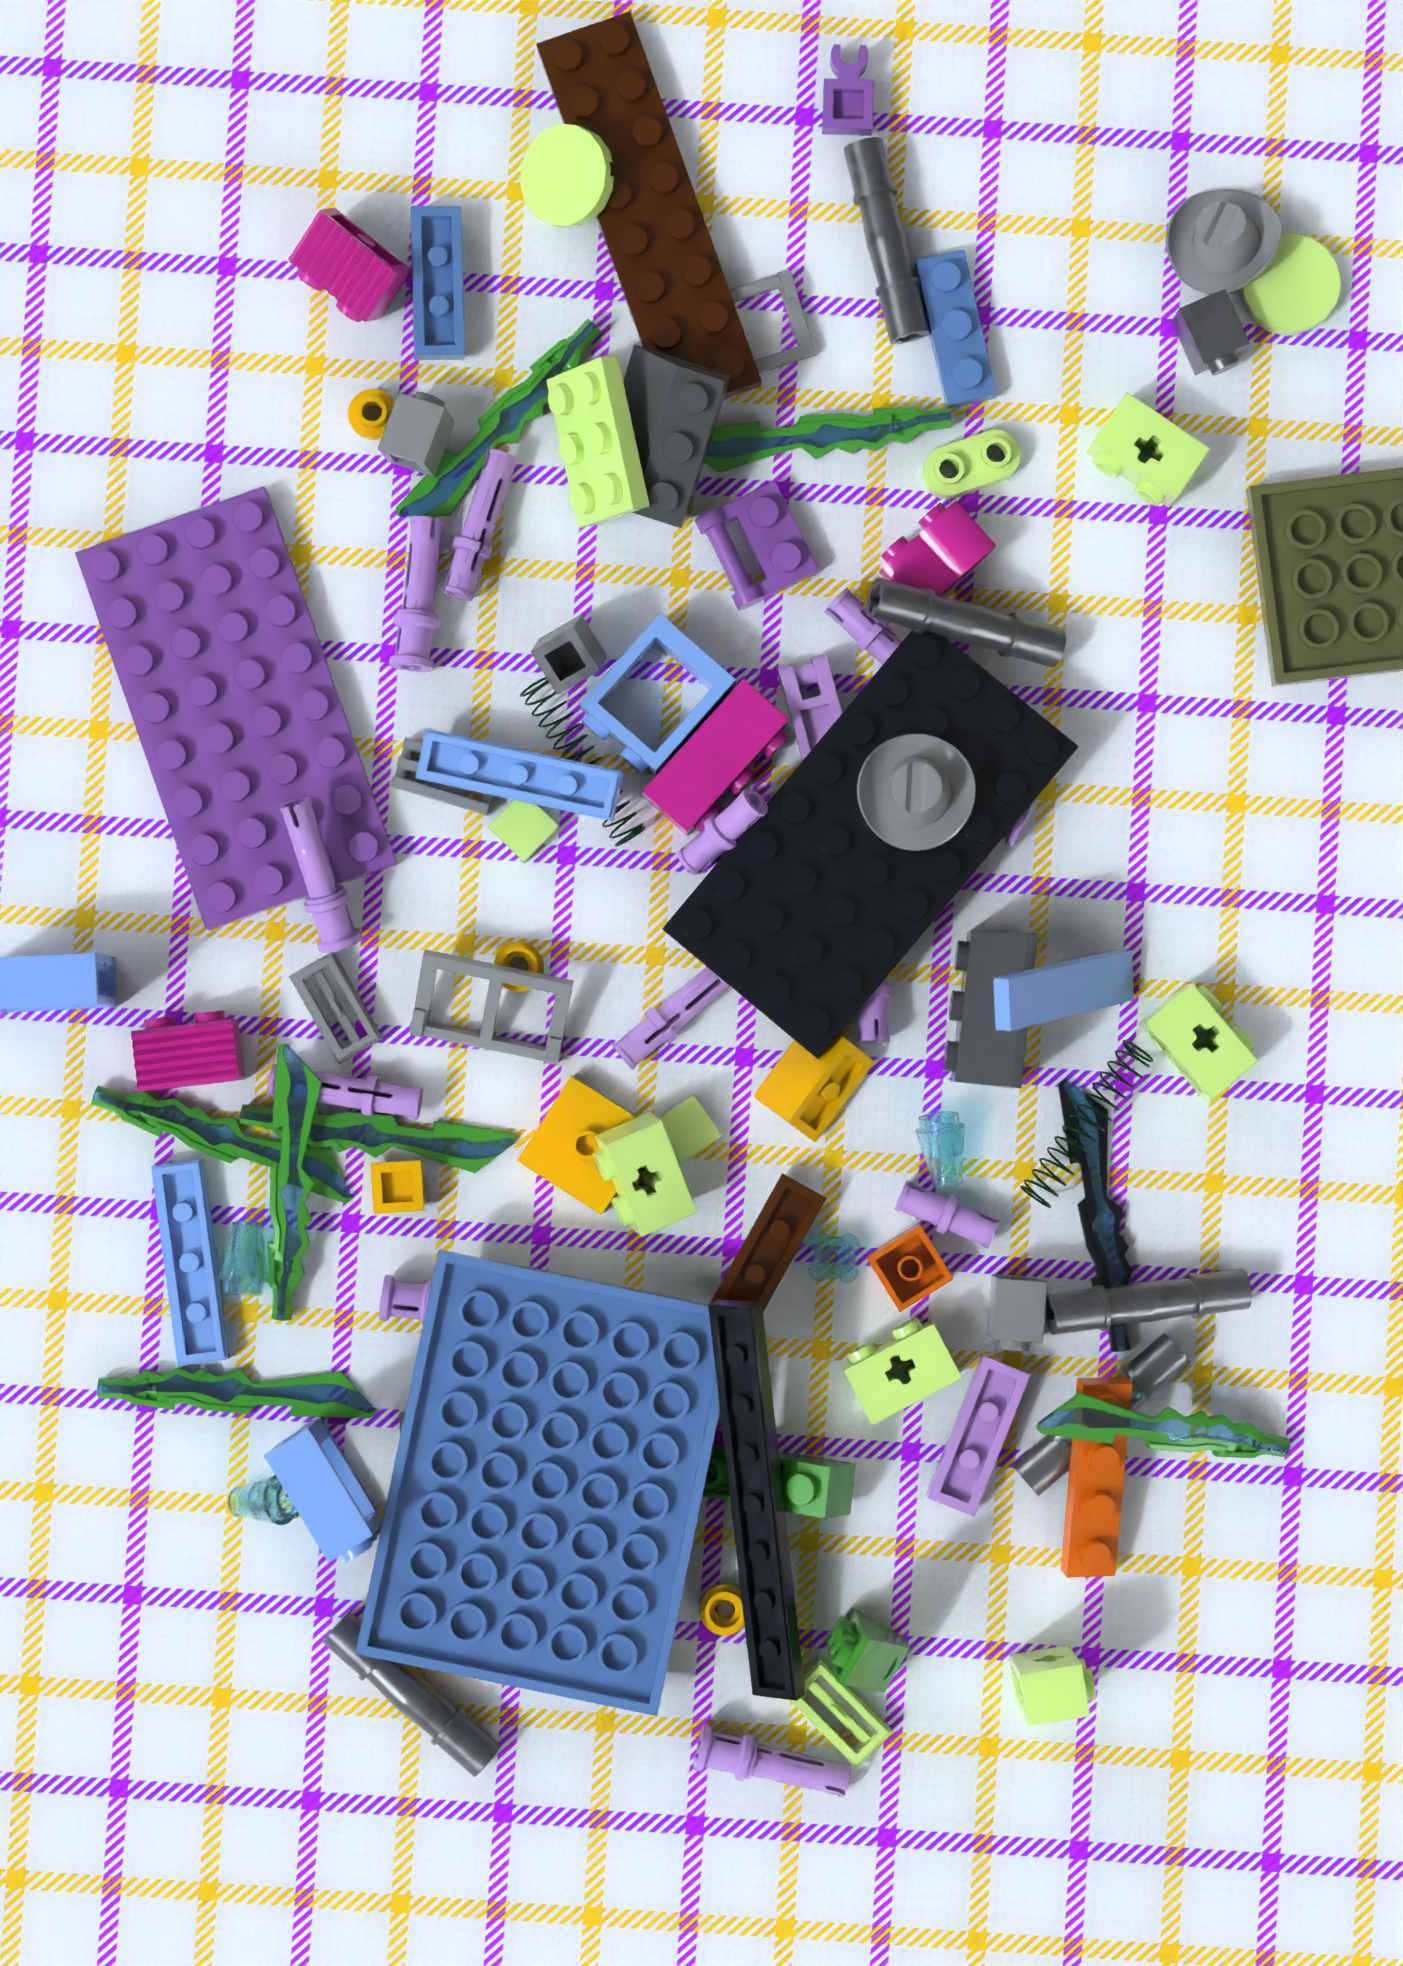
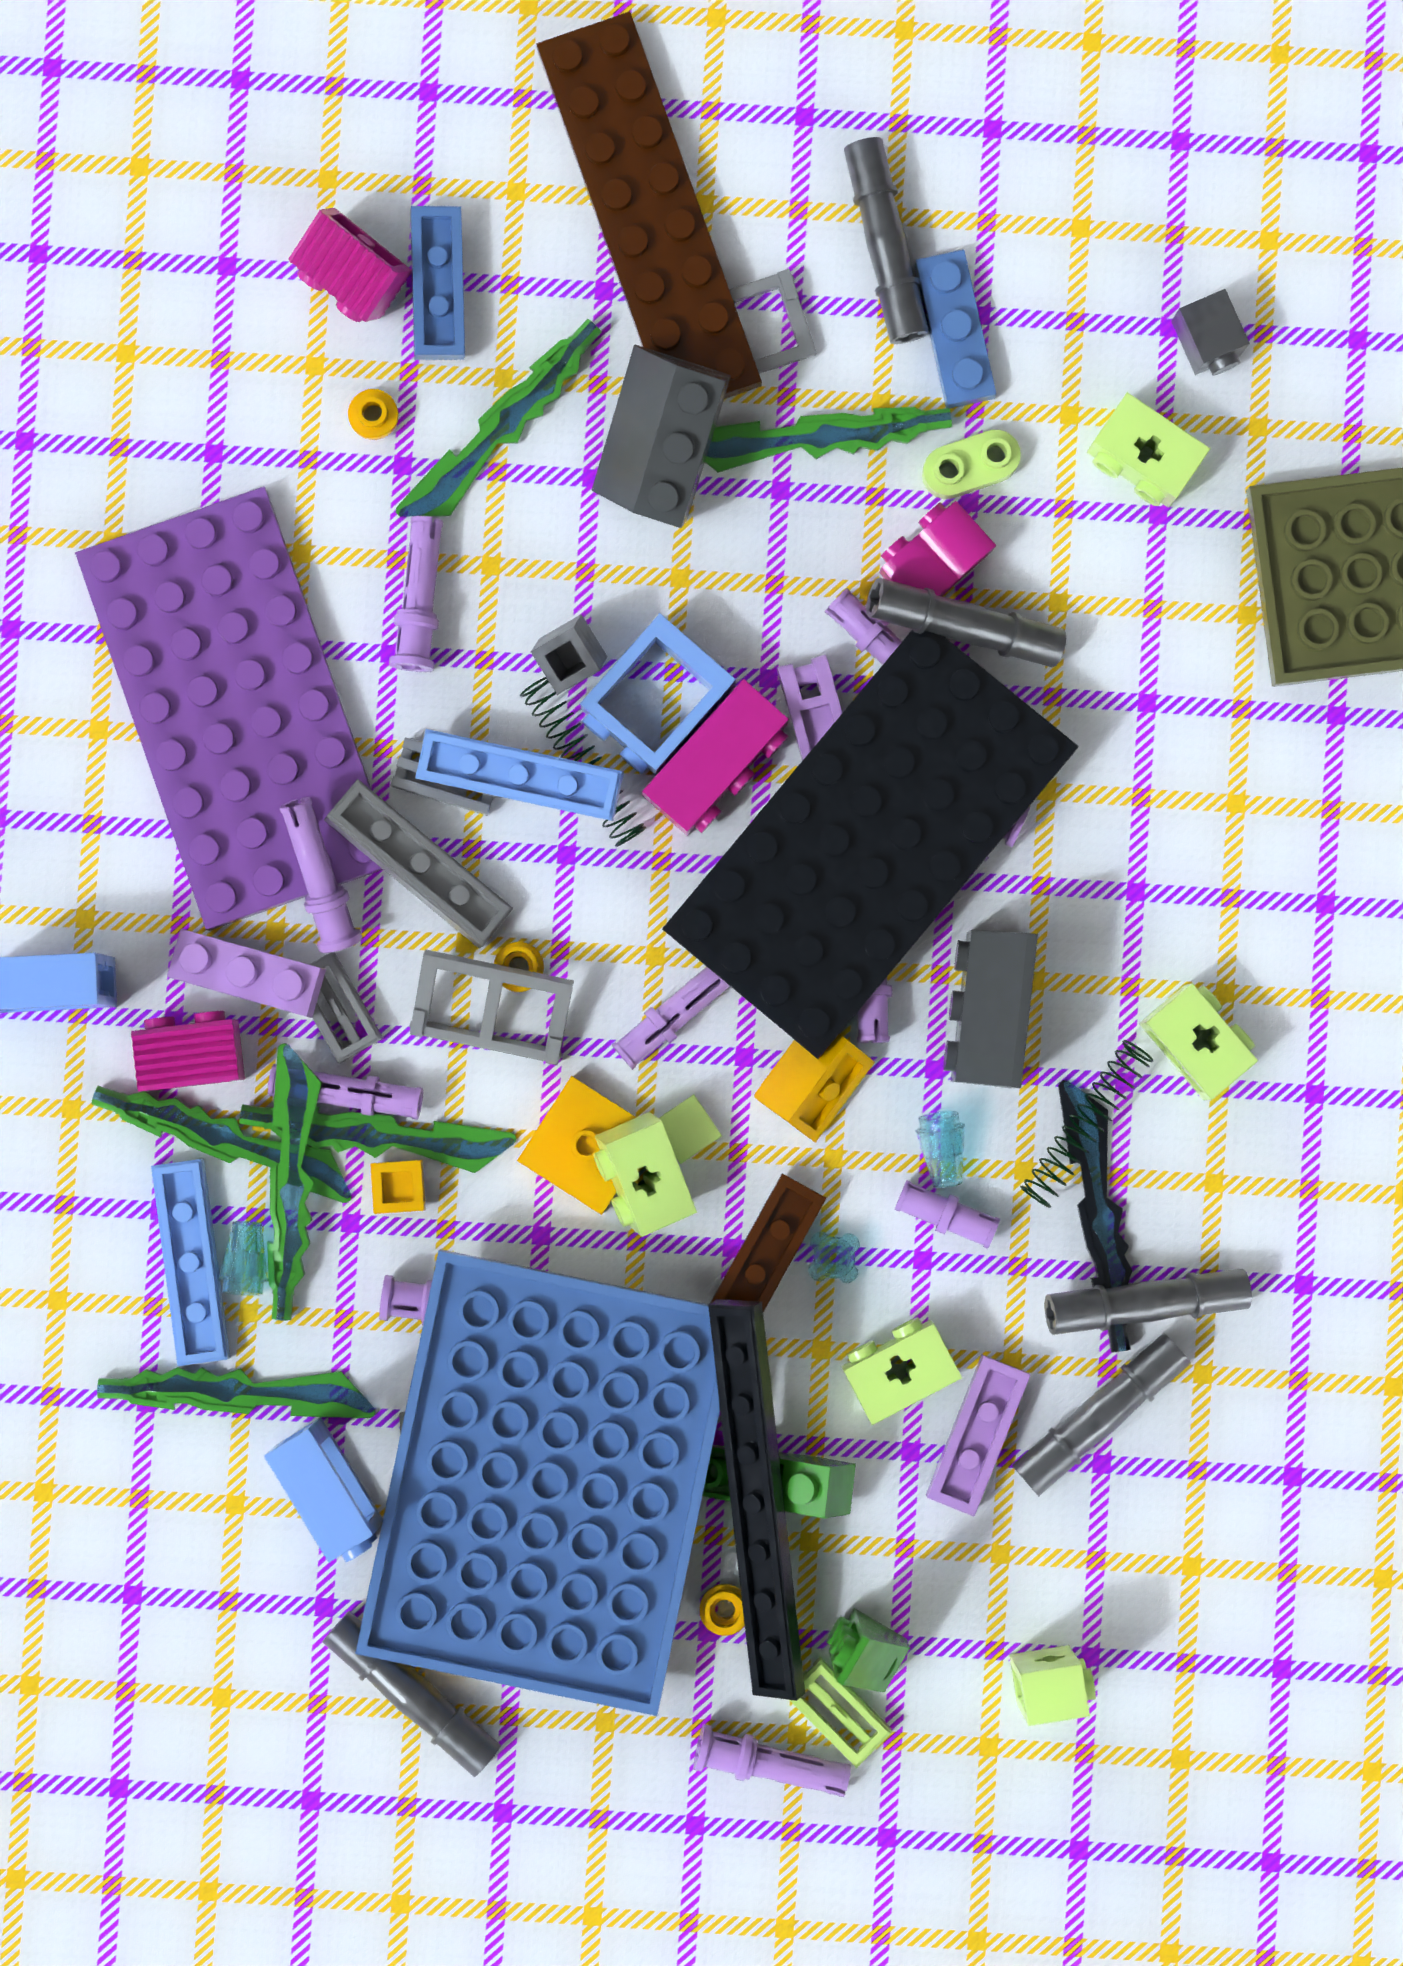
clear light blue cone [228,1475,299,1525] -> none
light grey brick [378,392,455,477] -> none
lavender pin [441,449,518,601] -> none
yellowish green tile [488,800,559,863] -> none
yellowish green tile [520,124,614,228] -> none
yellowish green plate [546,355,650,528] -> none
lavender pin [678,788,768,875] -> none
medium lavender plate [694,481,819,610] -> none
medium lavender plate [822,44,874,136] -> none
light grey hat [857,734,975,851] -> none
orange piece [865,1224,954,1312] -> none
light grey brick [987,1275,1047,1351] -> none
light blue tile [993,950,1134,1031] -> none
bright green sword [1036,1392,1290,1458] -> none
orange plate [1061,1377,1133,1578] -> none
light grey hat [1166,190,1282,294] -> none
yellowish green tile [1239,233,1341,336] -> none
none -> lavender plate [167,929,326,1018]
none -> light grey tile [324,779,513,949]

